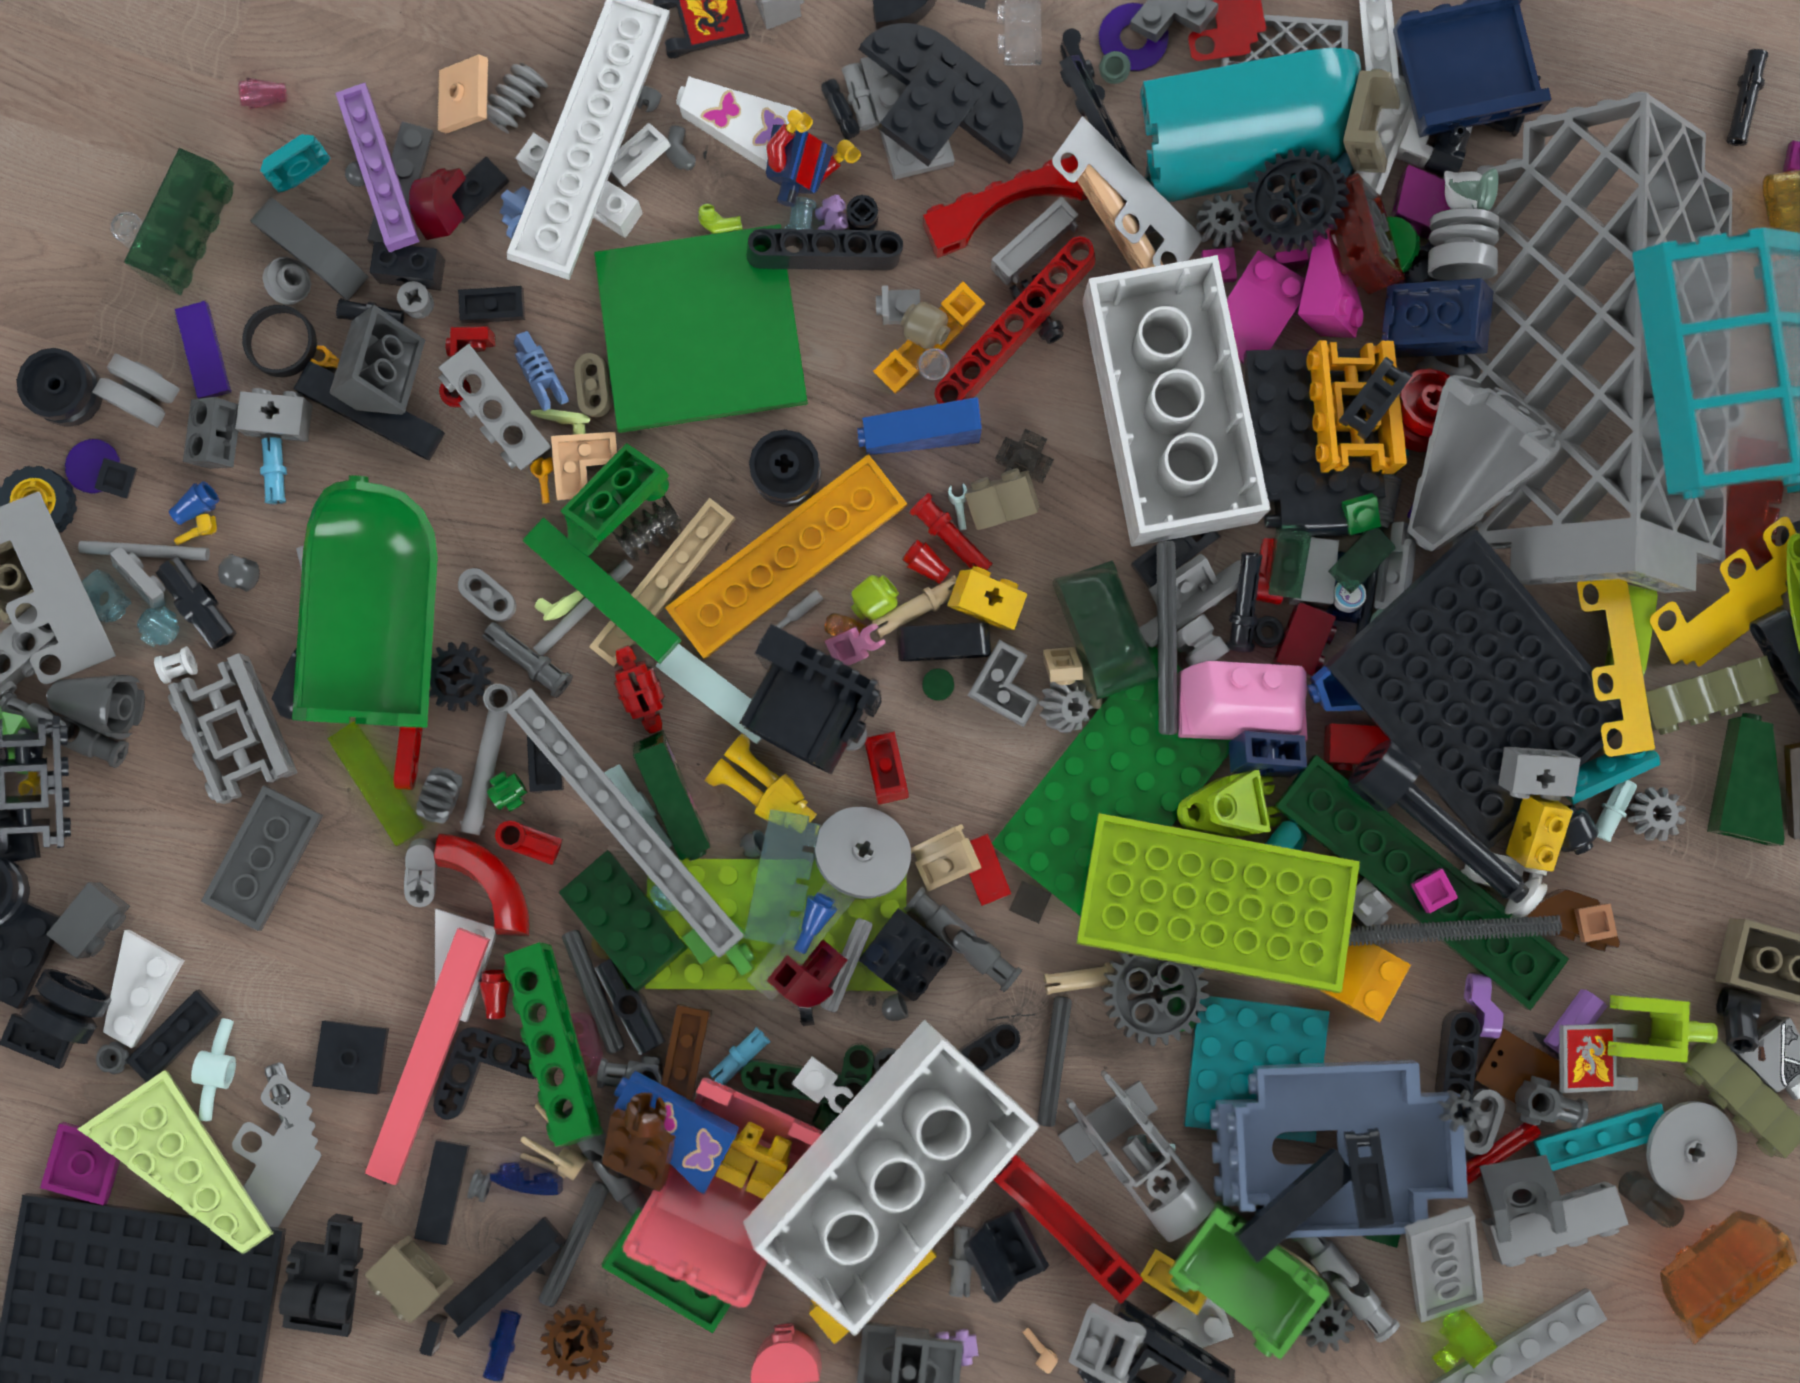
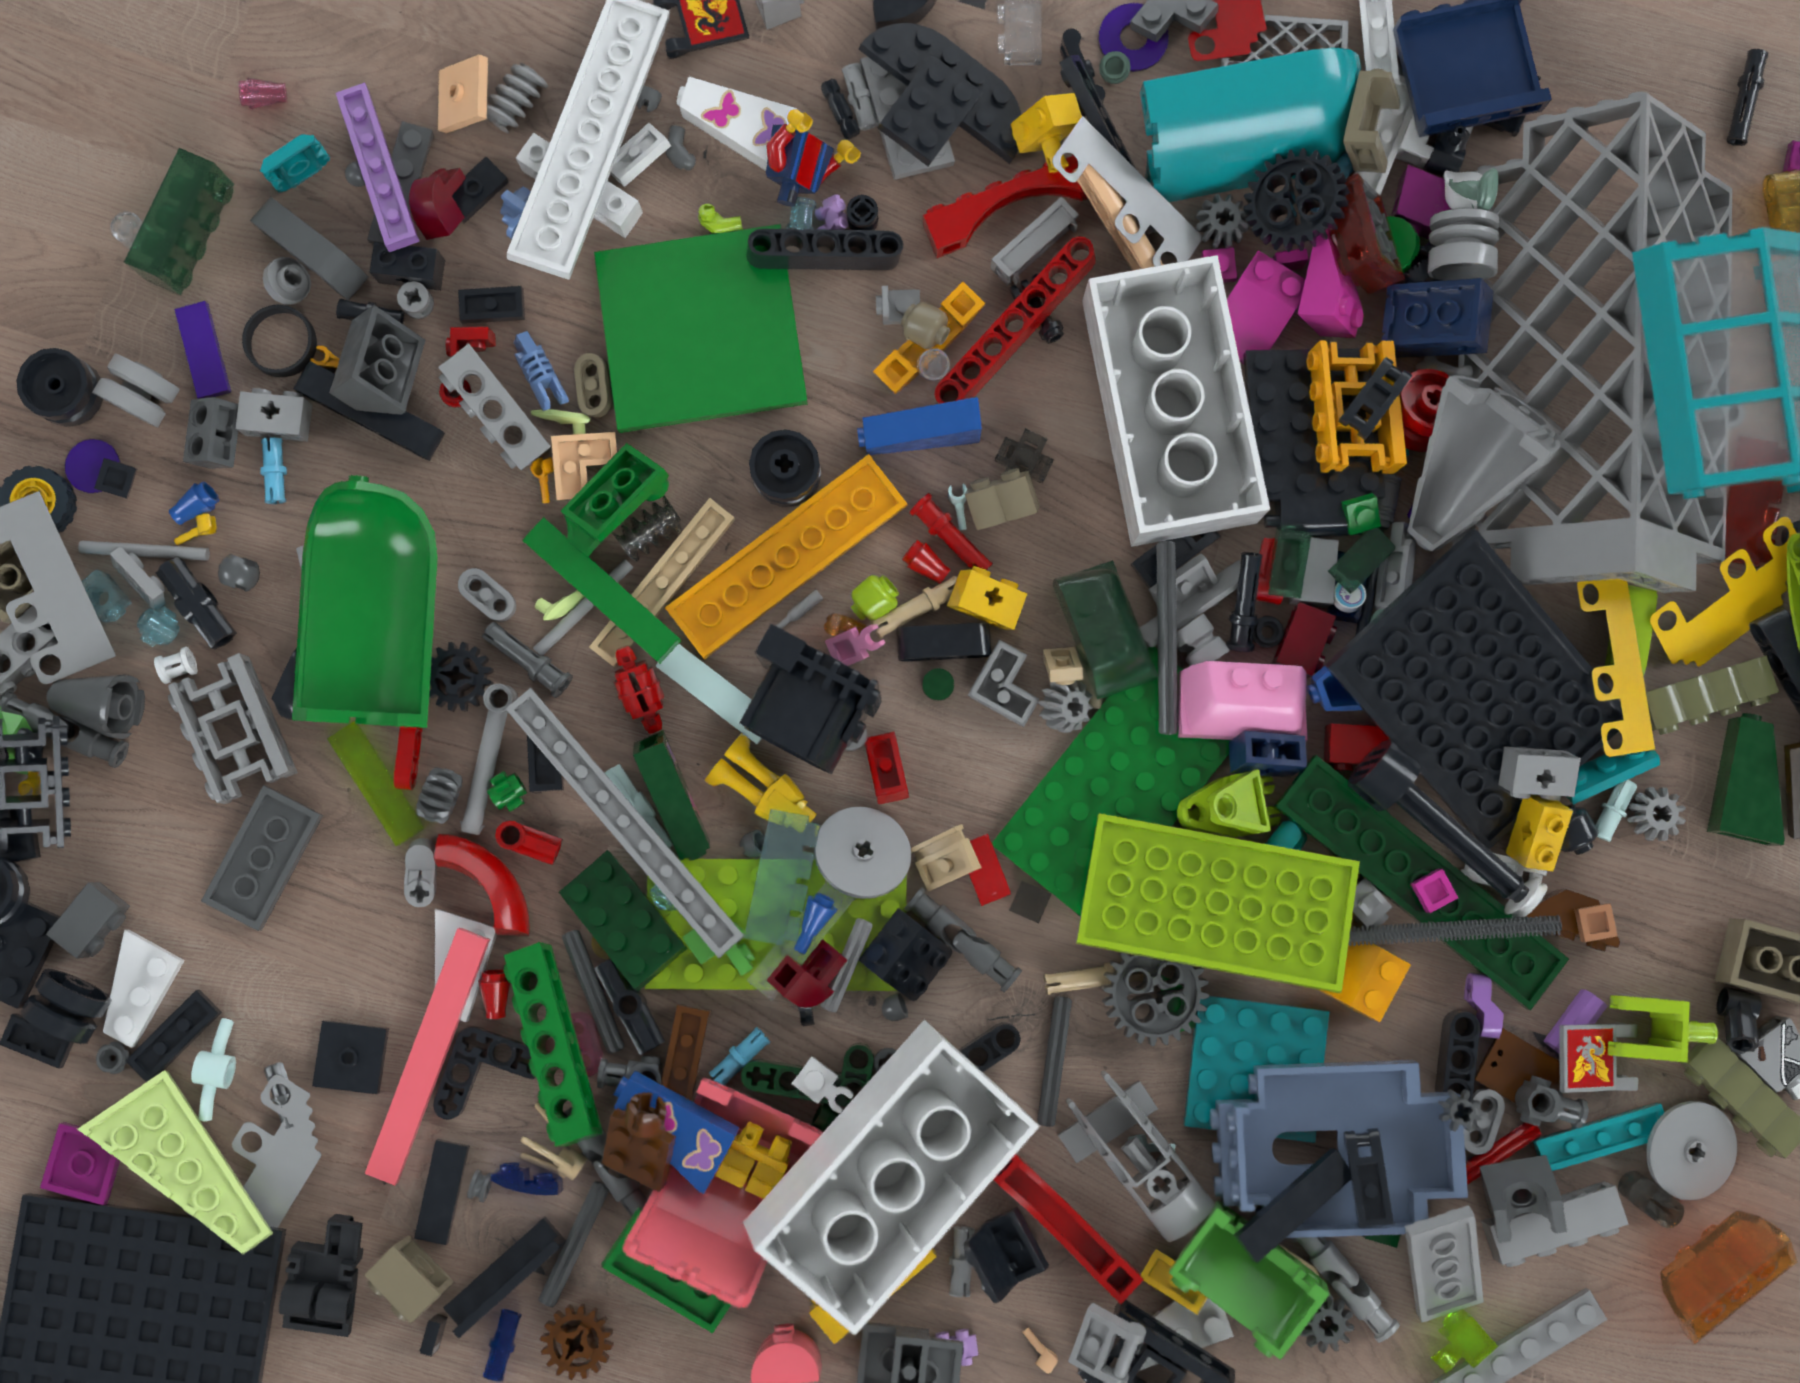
none -> yellow brick [1010,93,1082,173]

